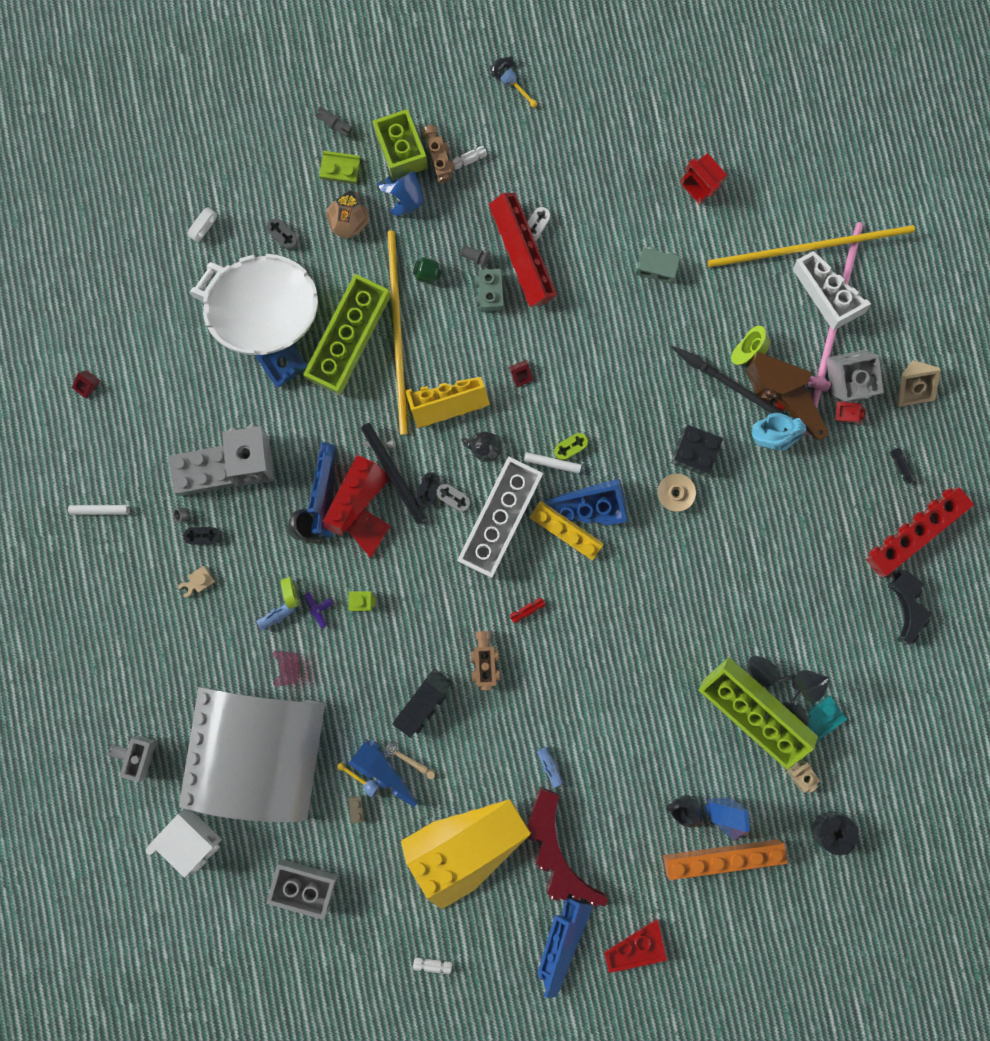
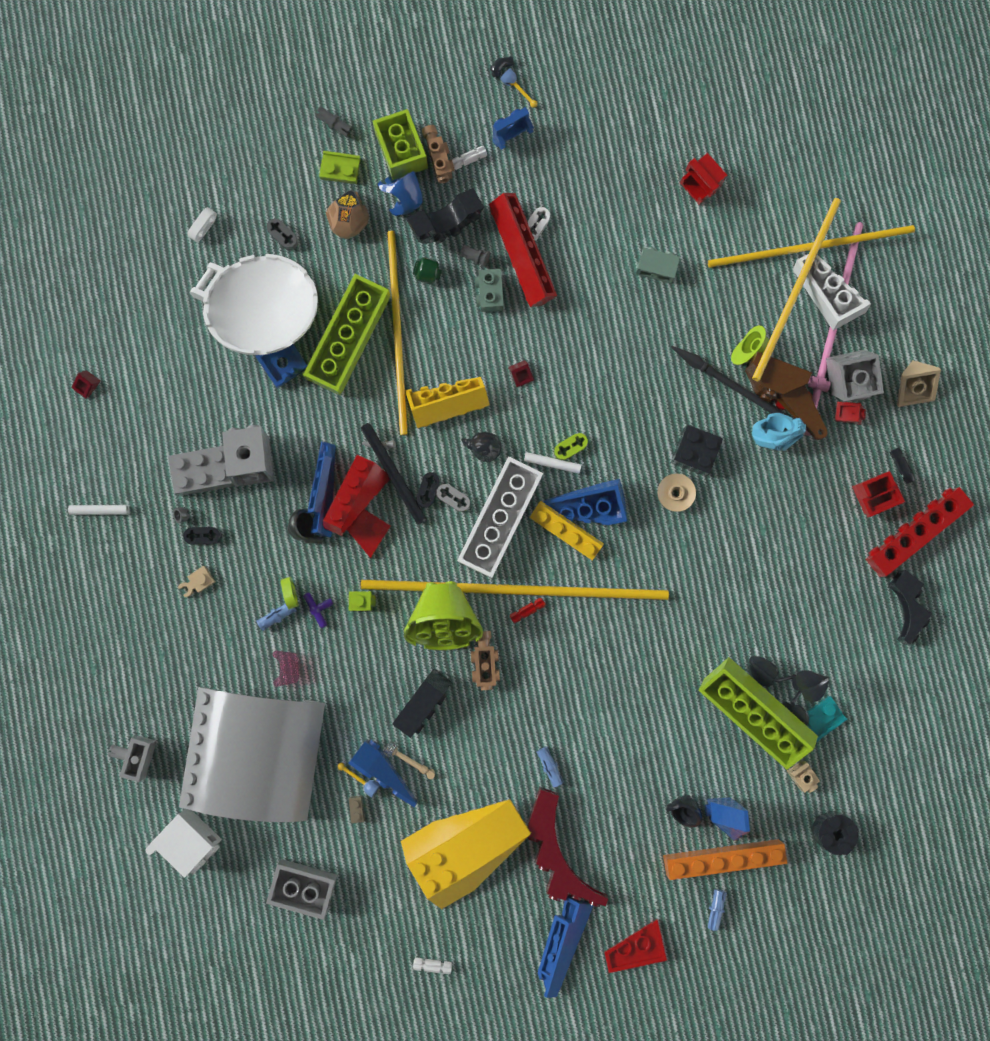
none -> yellow piece [361,580,669,600]
none -> lime cone [404,581,483,650]
none -> black brick [406,188,484,244]
none -> blue piece [492,107,534,150]
none -> medium blue axle [708,889,727,931]
none -> yellow piece [752,198,841,381]
none -> red plate [852,471,905,518]

